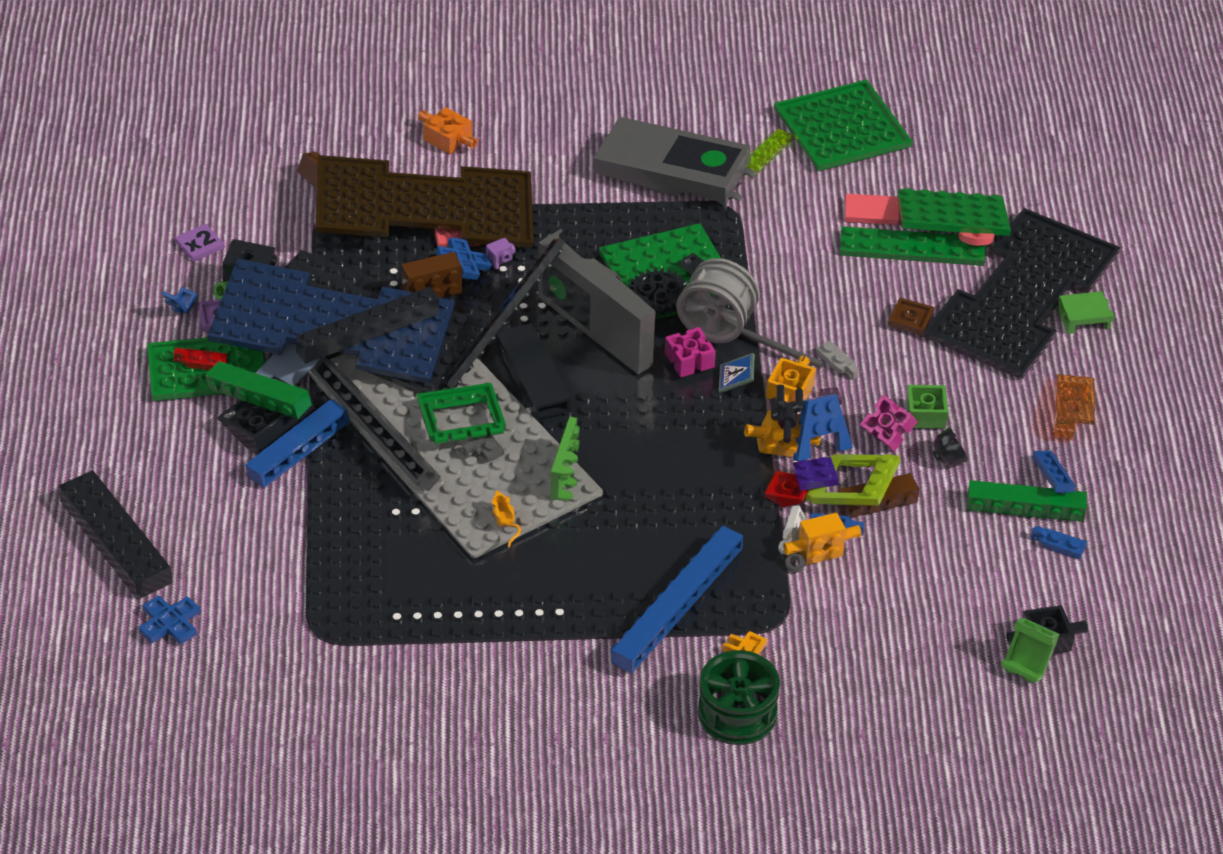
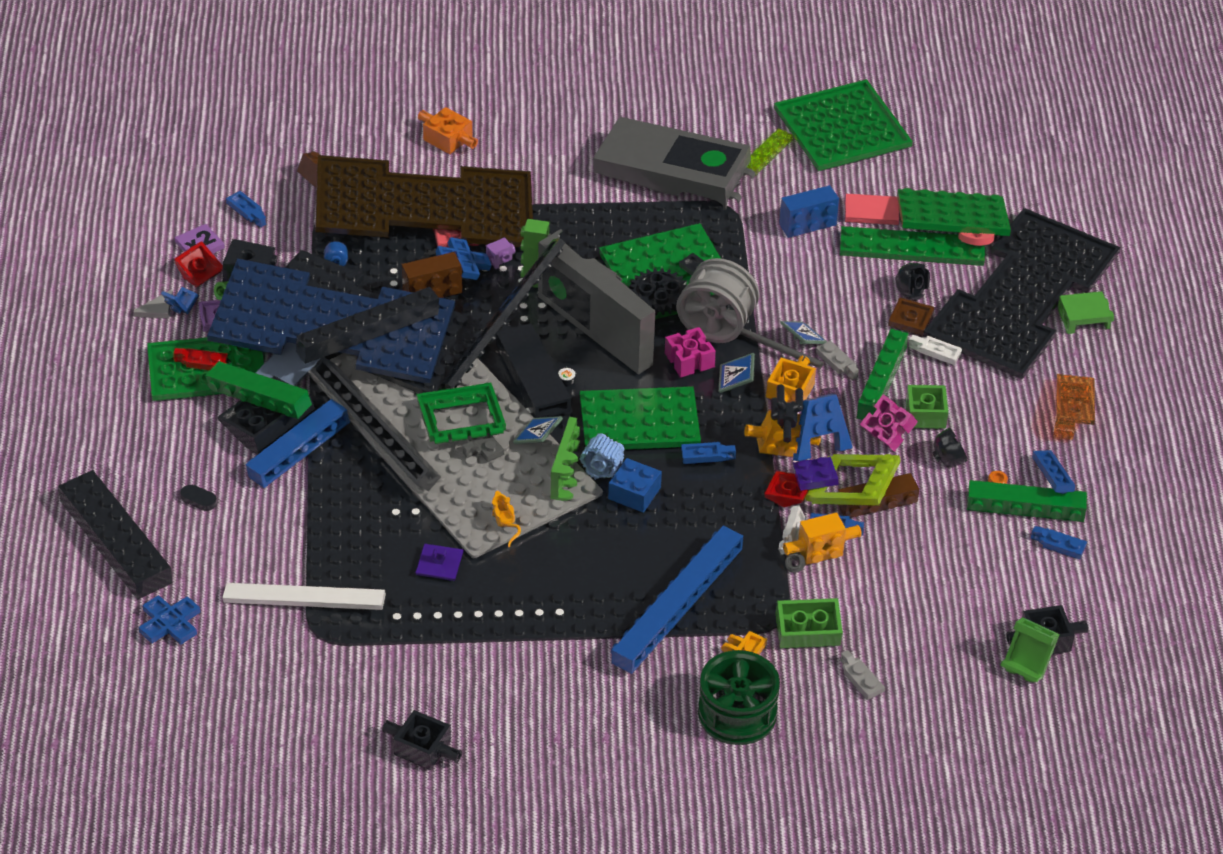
none -> light grey tile [134,290,173,318]
none -> red slope [174,241,223,287]
none -> black tile [180,485,217,511]
none -> white tile [223,583,386,610]
none -> blue hinge [226,191,267,228]
none -> blue head [324,242,348,266]
none -> black brick [382,710,463,770]
none -> dark purple piece [416,544,464,581]
none -> piece [513,416,563,444]
none -> bright green brick [521,219,549,288]
none -> tile [558,367,576,385]
none -> green plate [580,386,701,449]
none -> light blue brick [580,434,624,479]
none -> blue brick [608,458,662,513]
none -> blue hinge [681,442,736,464]
none -> bright green brick [775,598,843,648]
none -> blue brick [779,185,839,238]
none -> piece [780,321,828,344]
none -> light grey hinge [840,650,885,700]
none -> green brick [856,329,909,420]
none -> black cylinder [895,263,930,300]
none -> white hinge [909,335,962,365]
none -> orange tile [988,471,1008,484]

